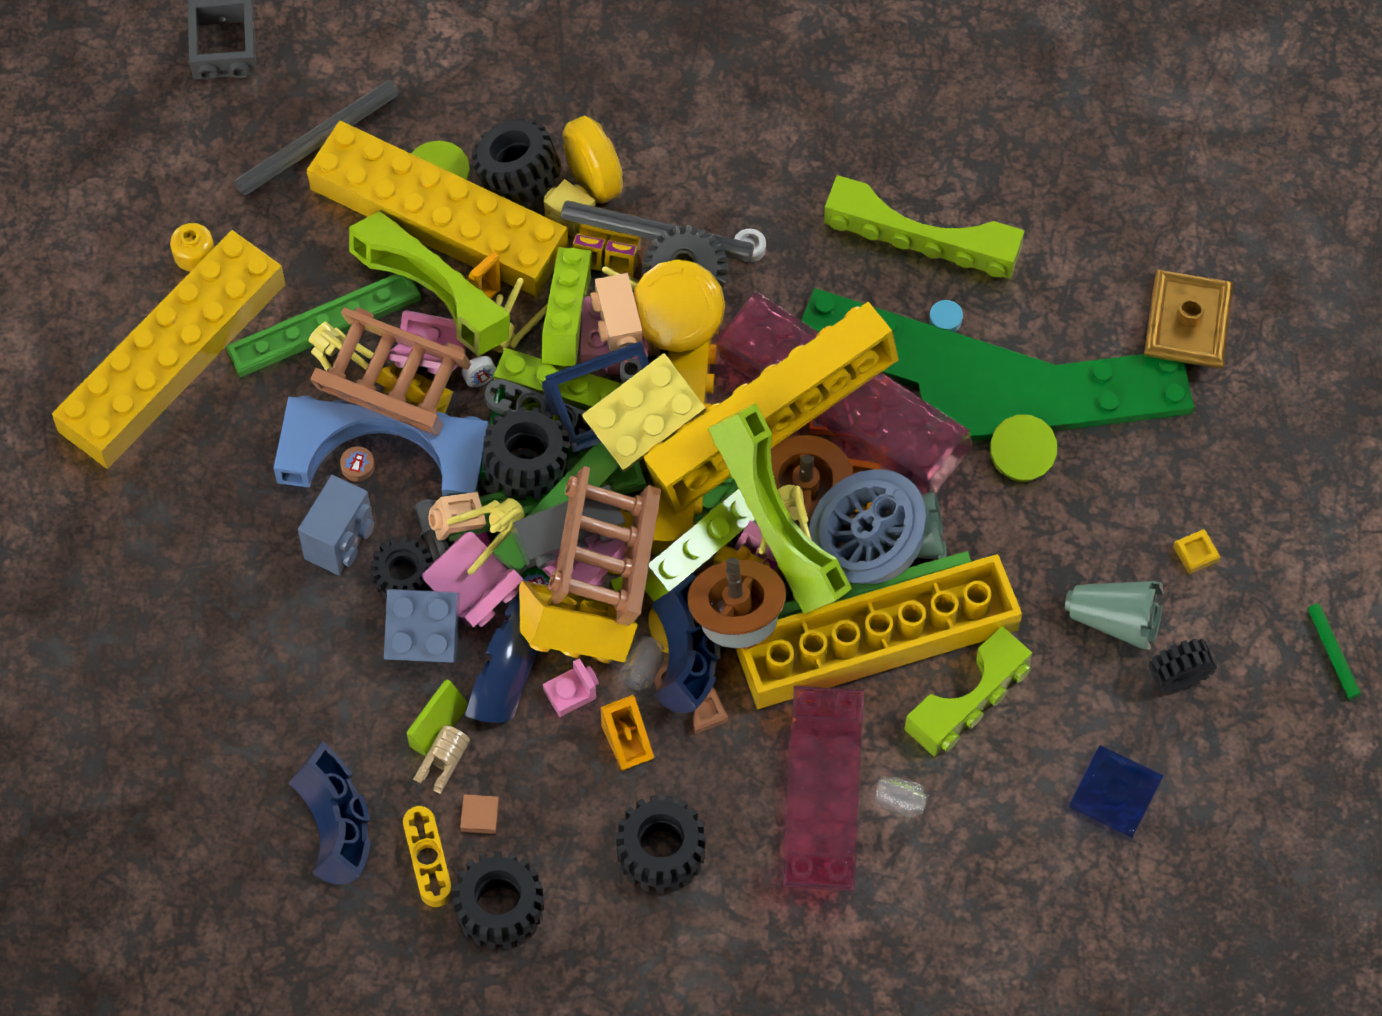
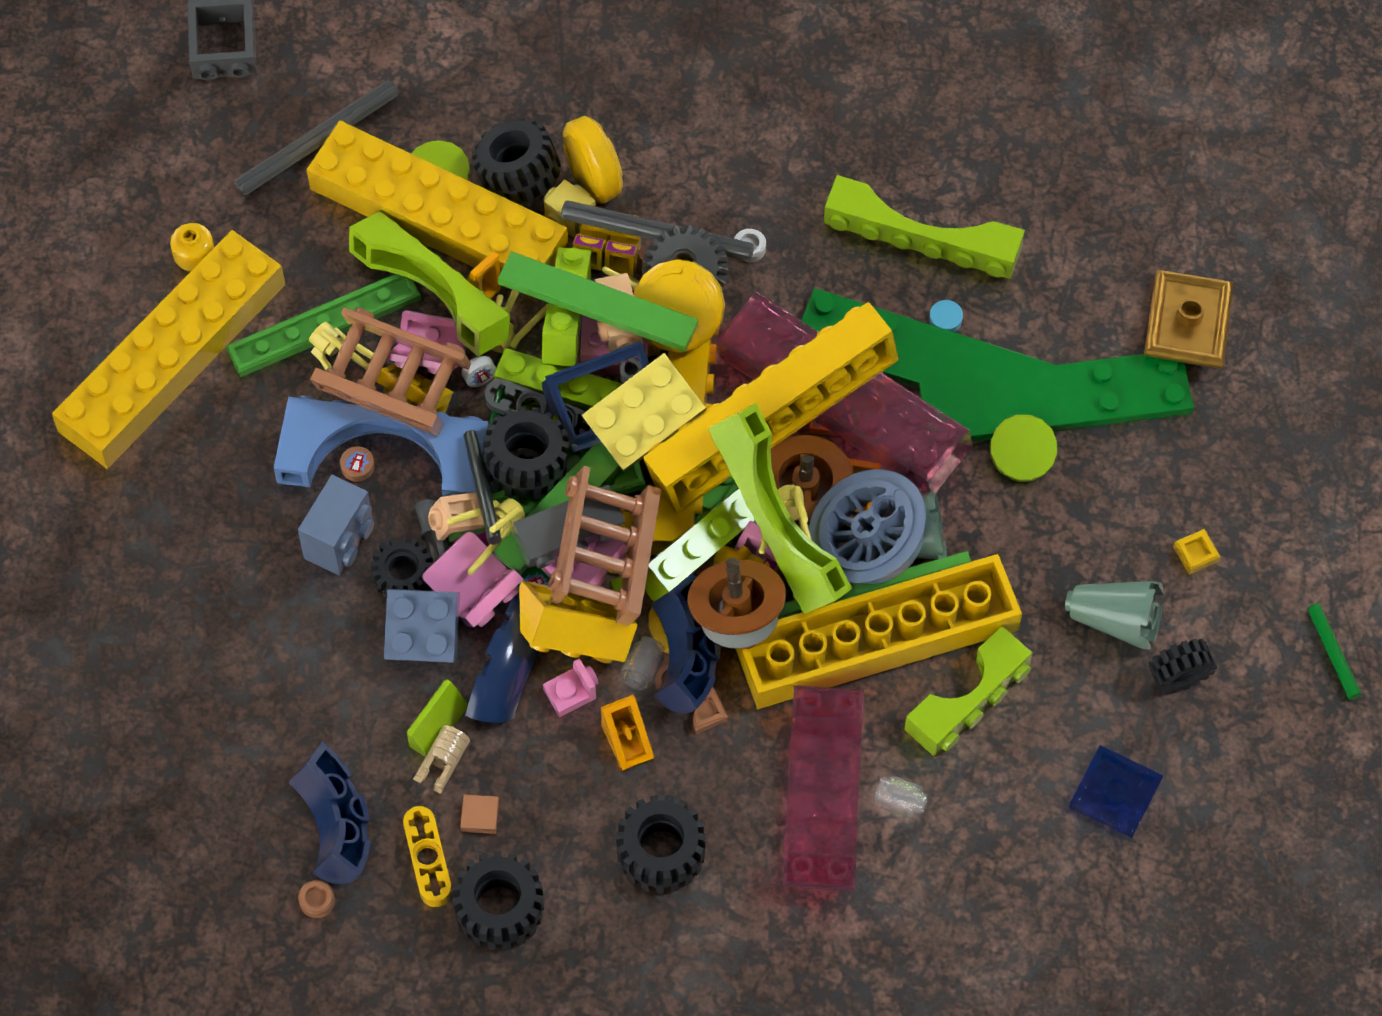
none -> nougat tile [298,880,335,918]
none -> pearl dark grey bar [463,430,502,545]
none -> bright green tile [498,251,698,352]

